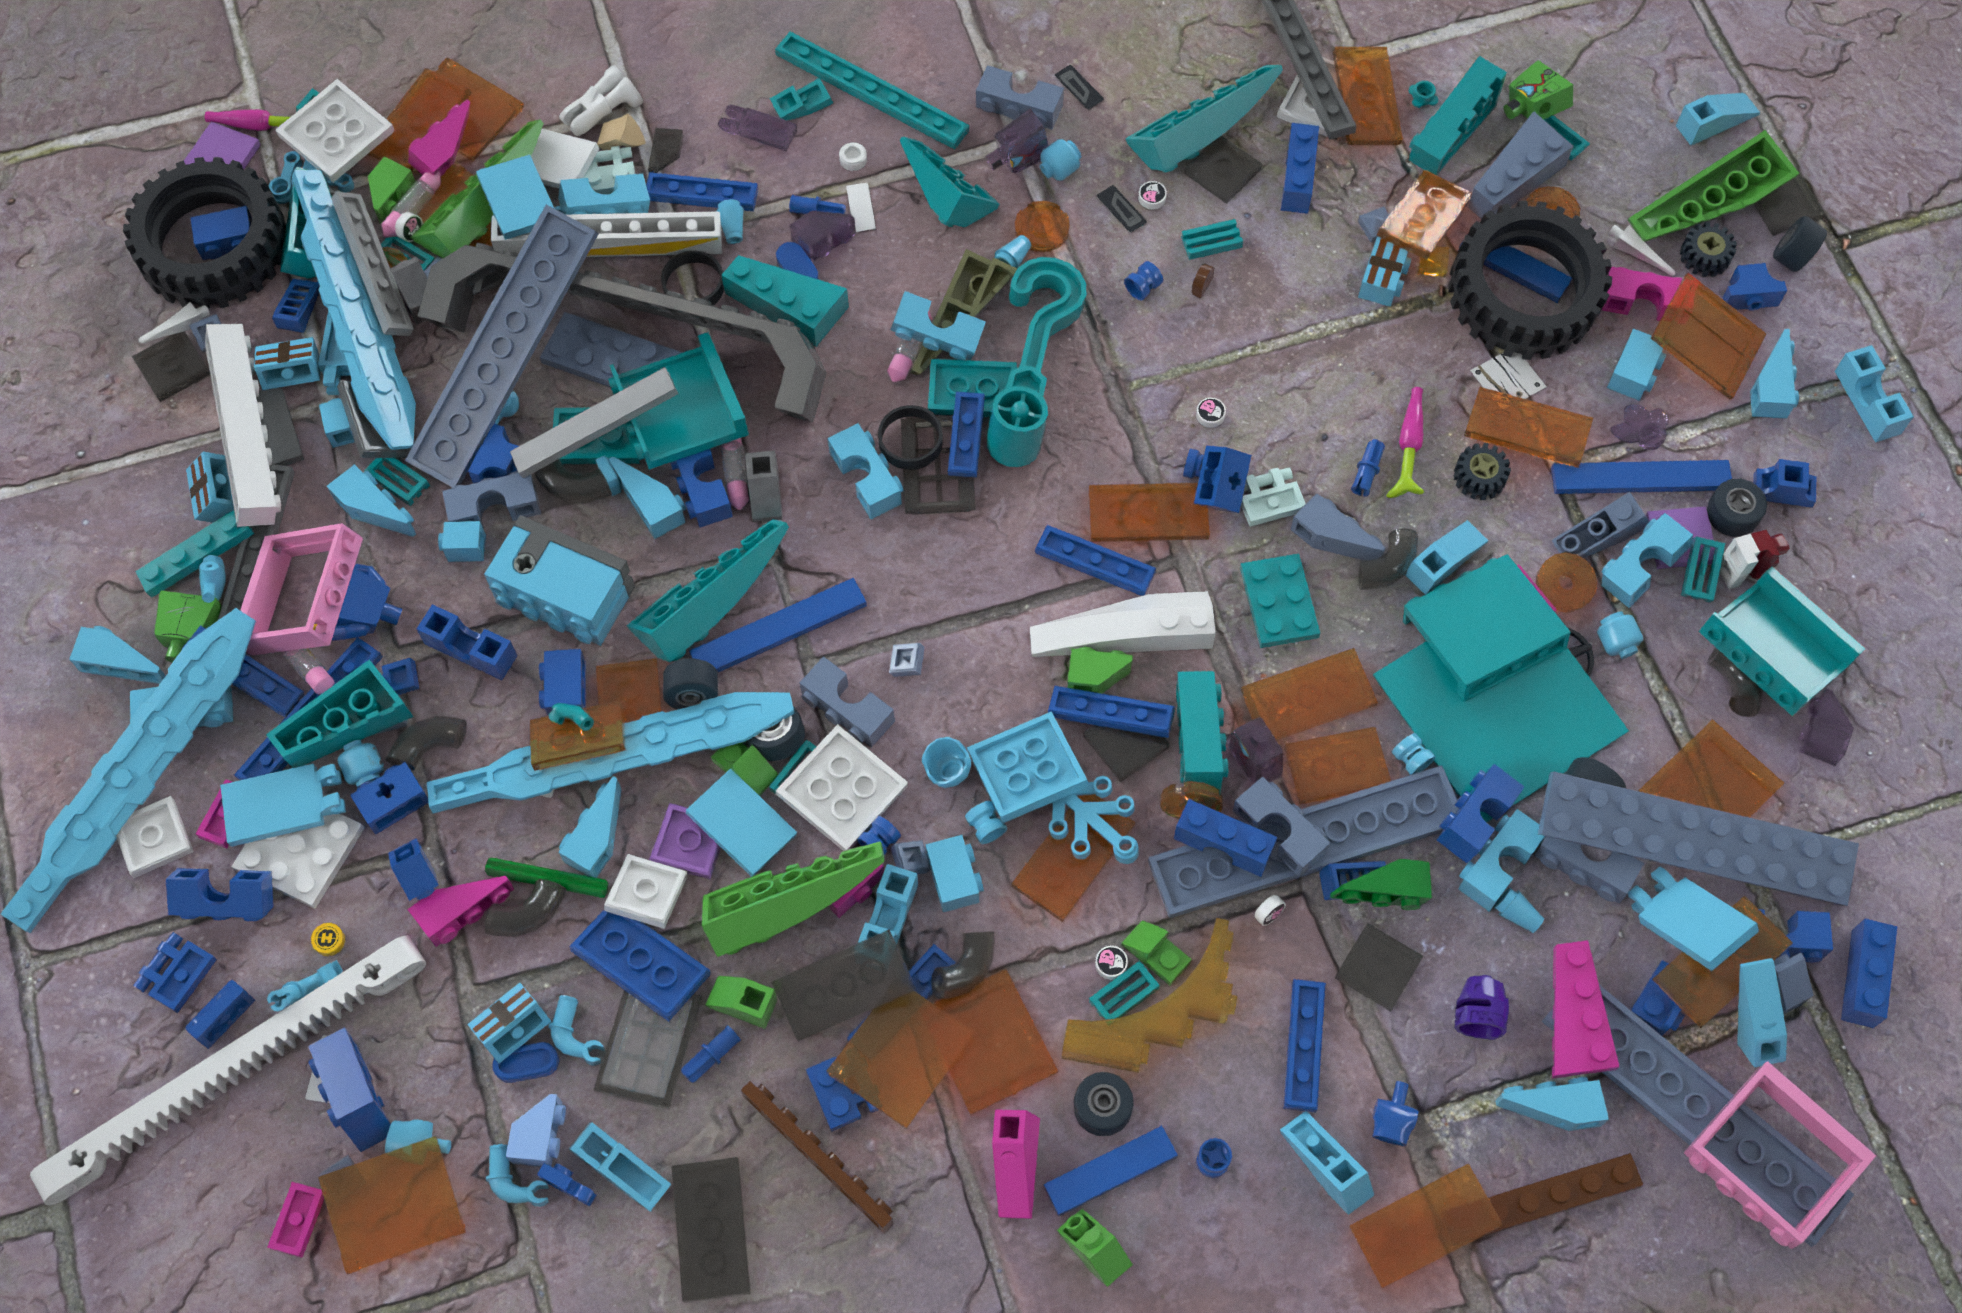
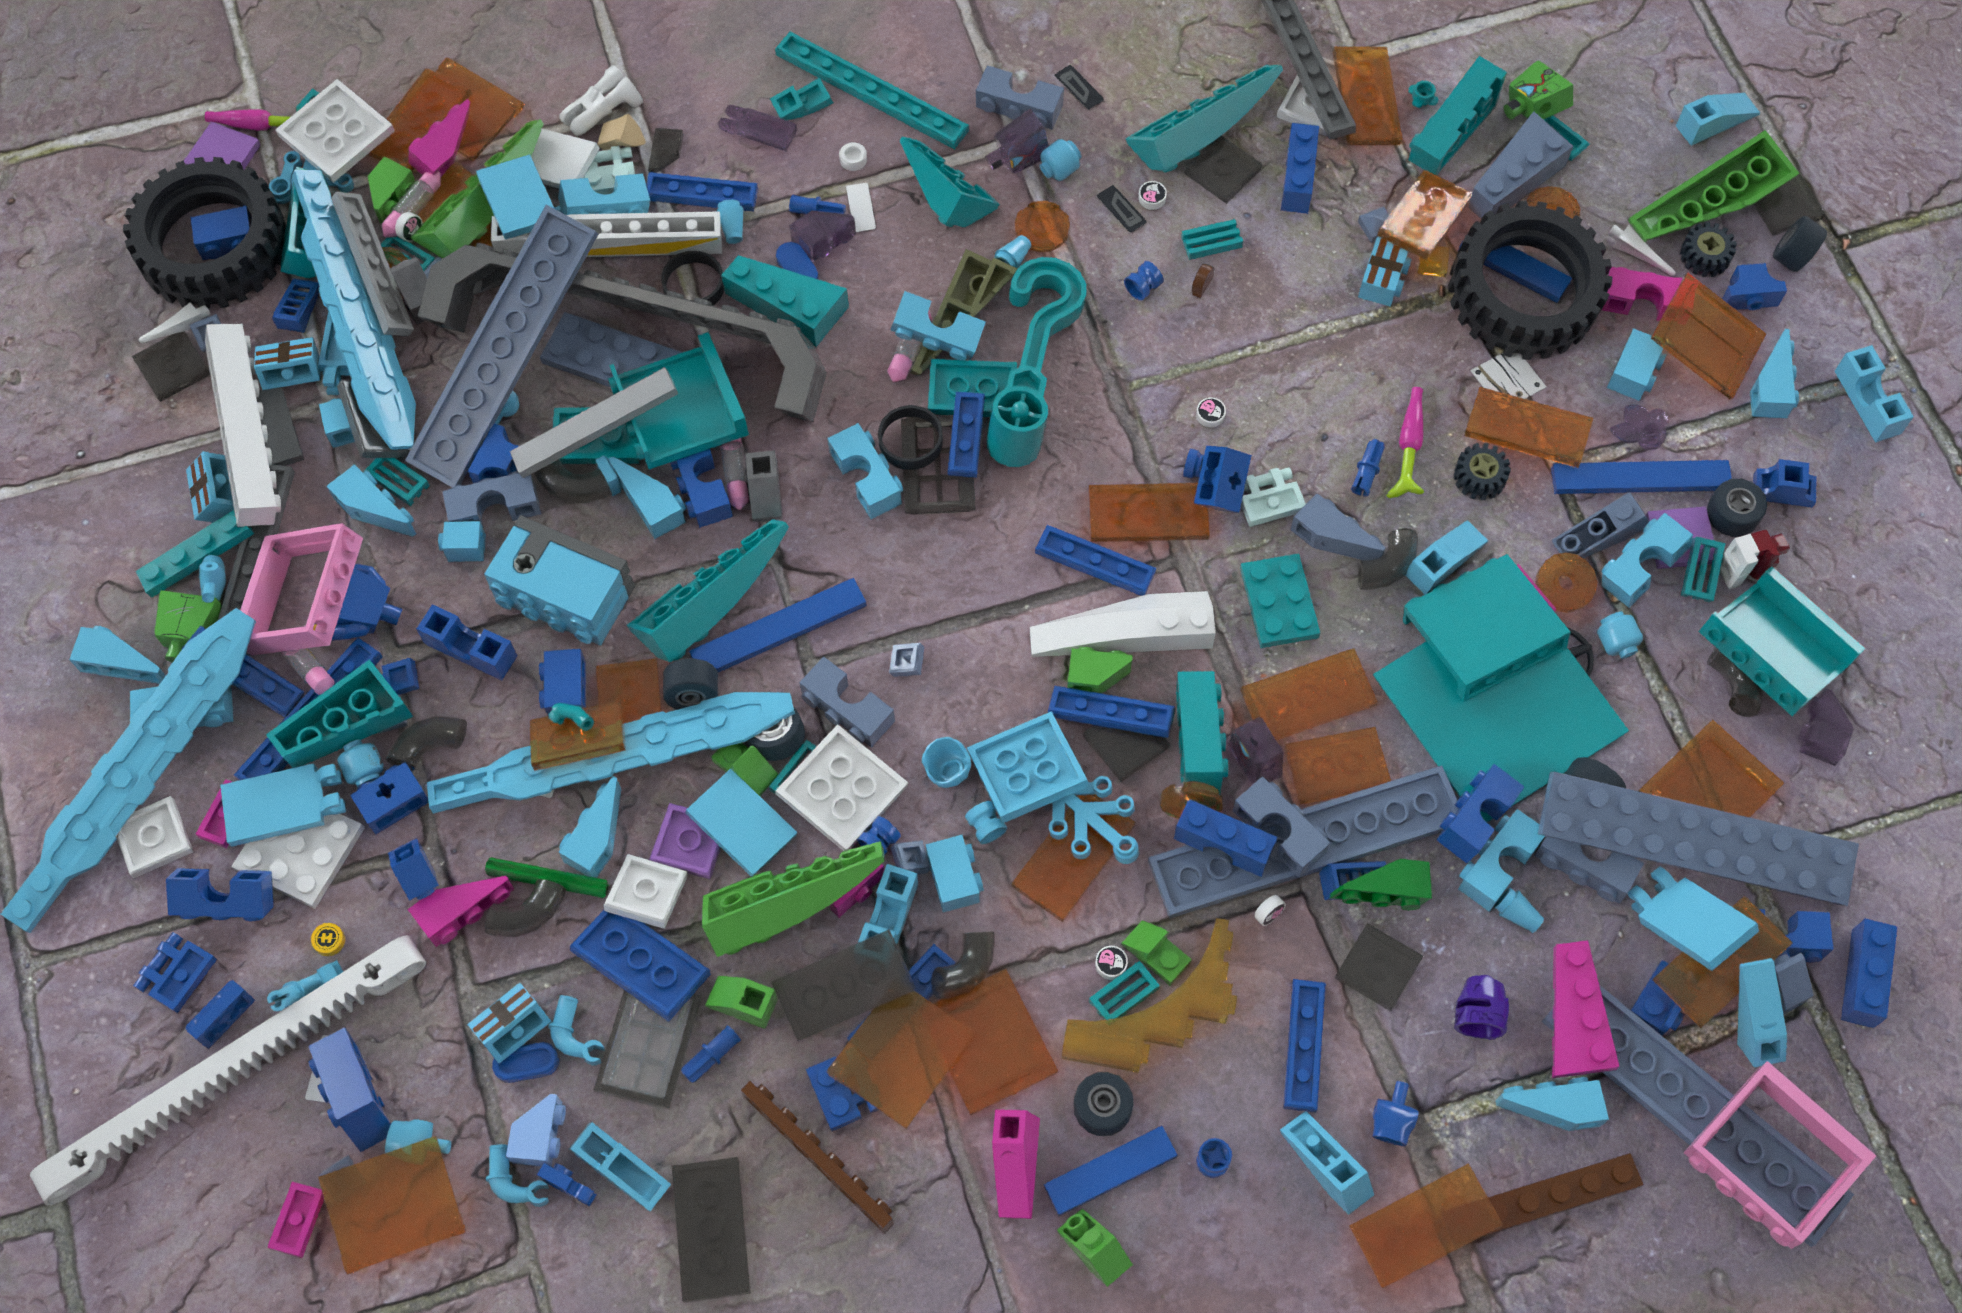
medium azure wheel [1392,733,1436,775] -> none

